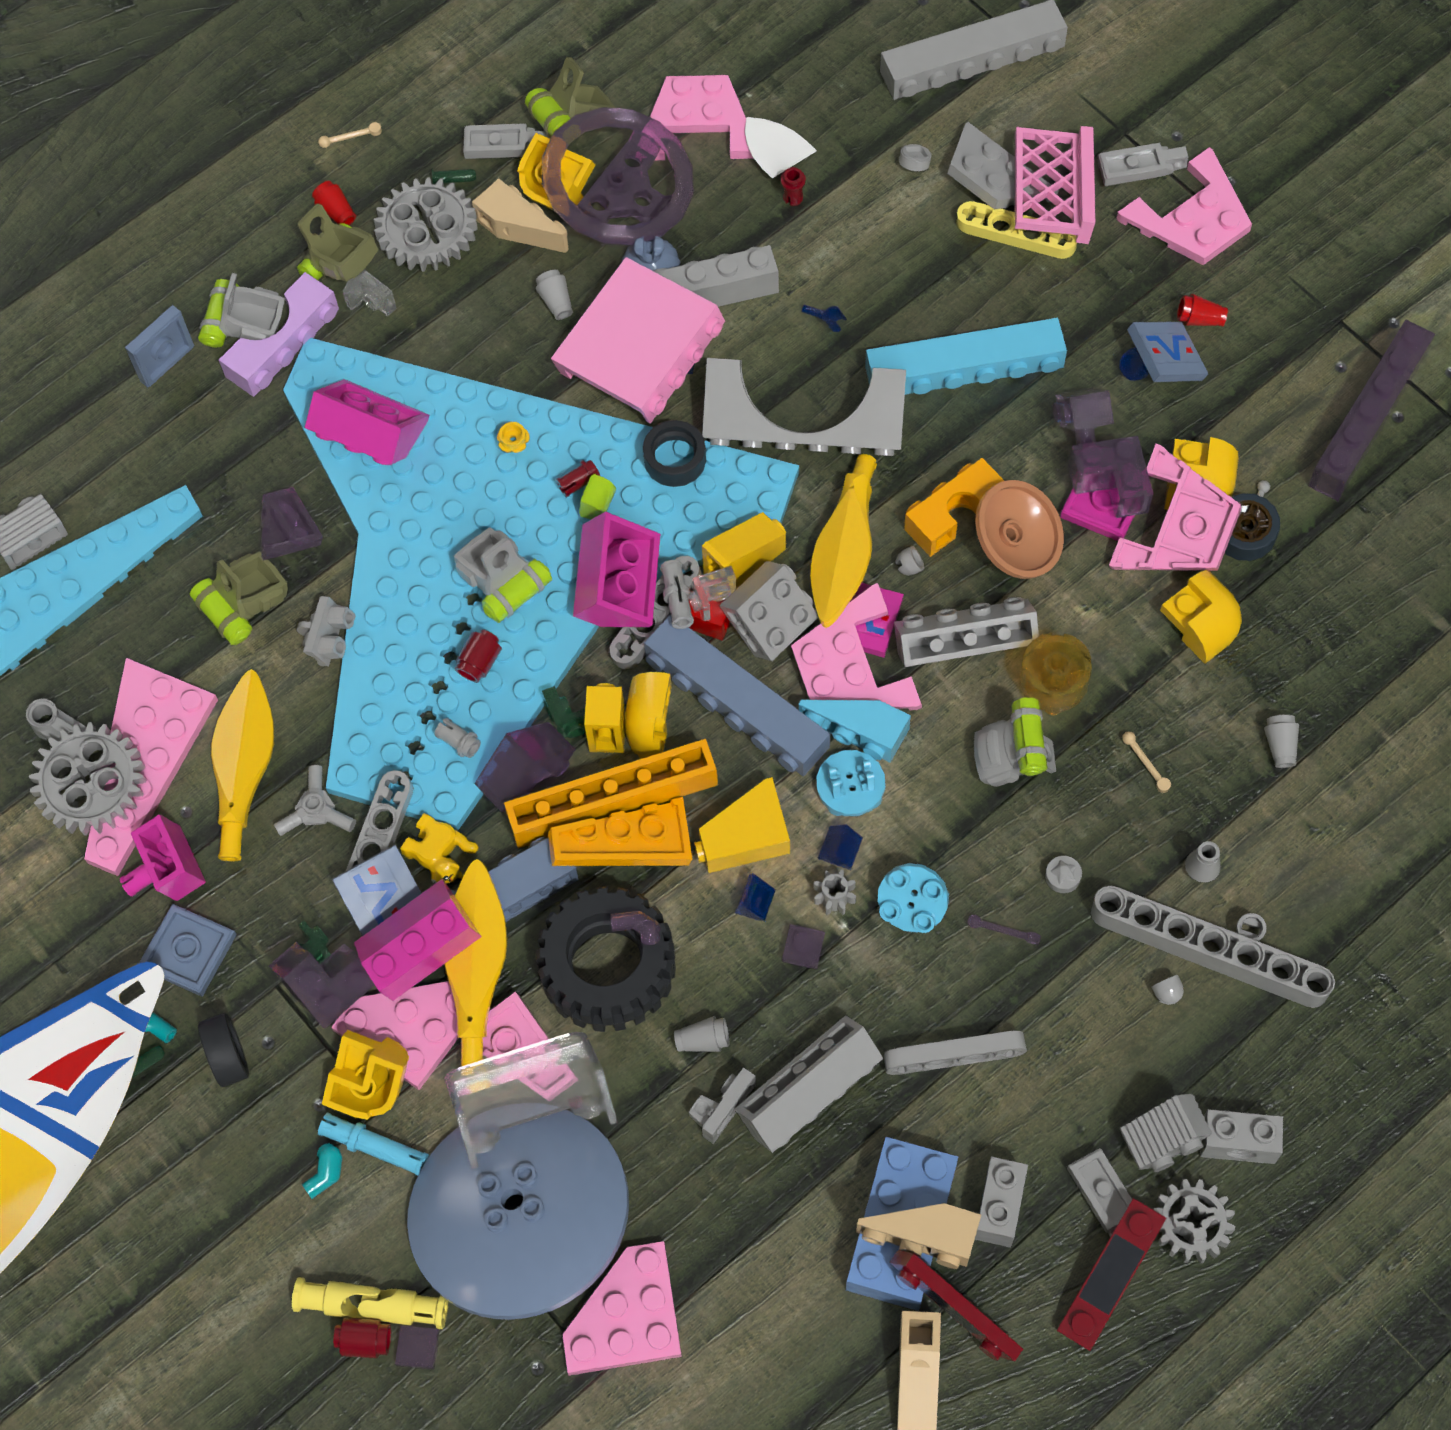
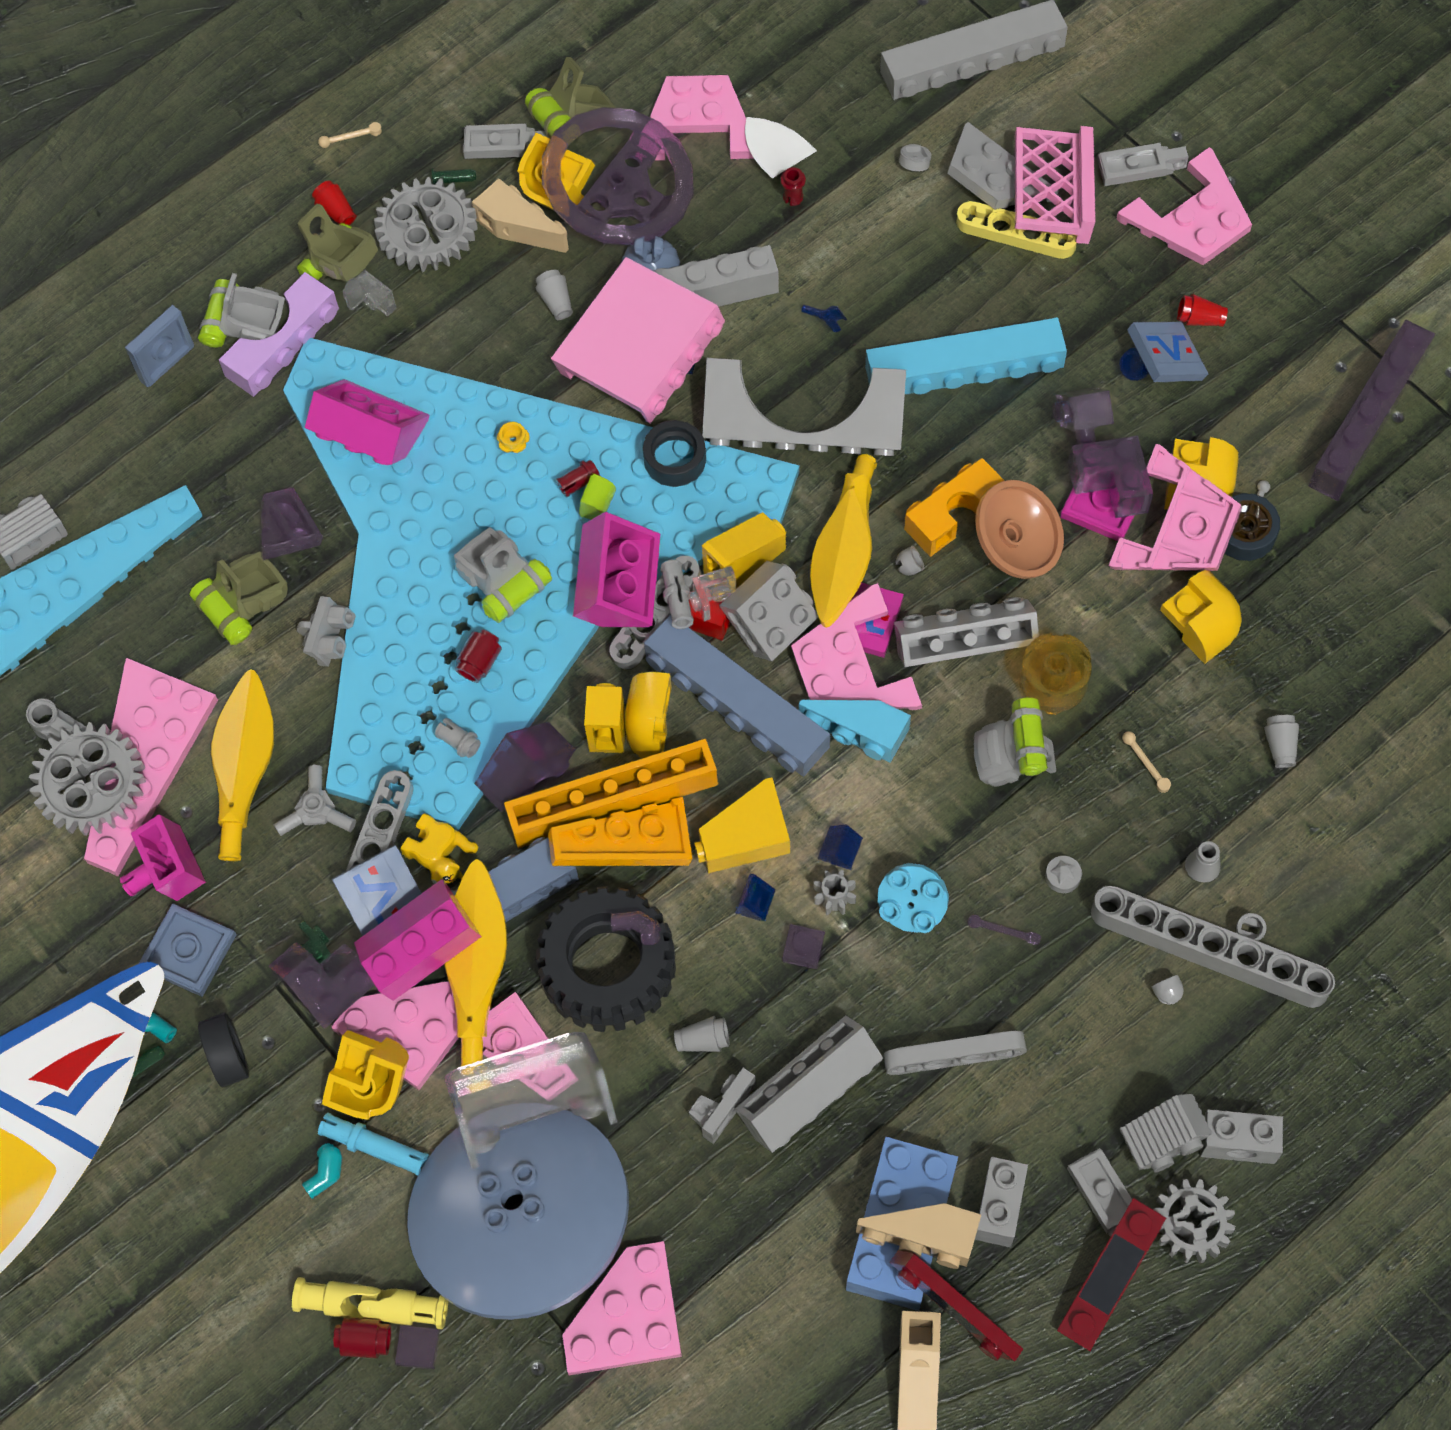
clear green bracket [542,686,585,740] -> none
medium azure plate [816,750,885,816] -> none

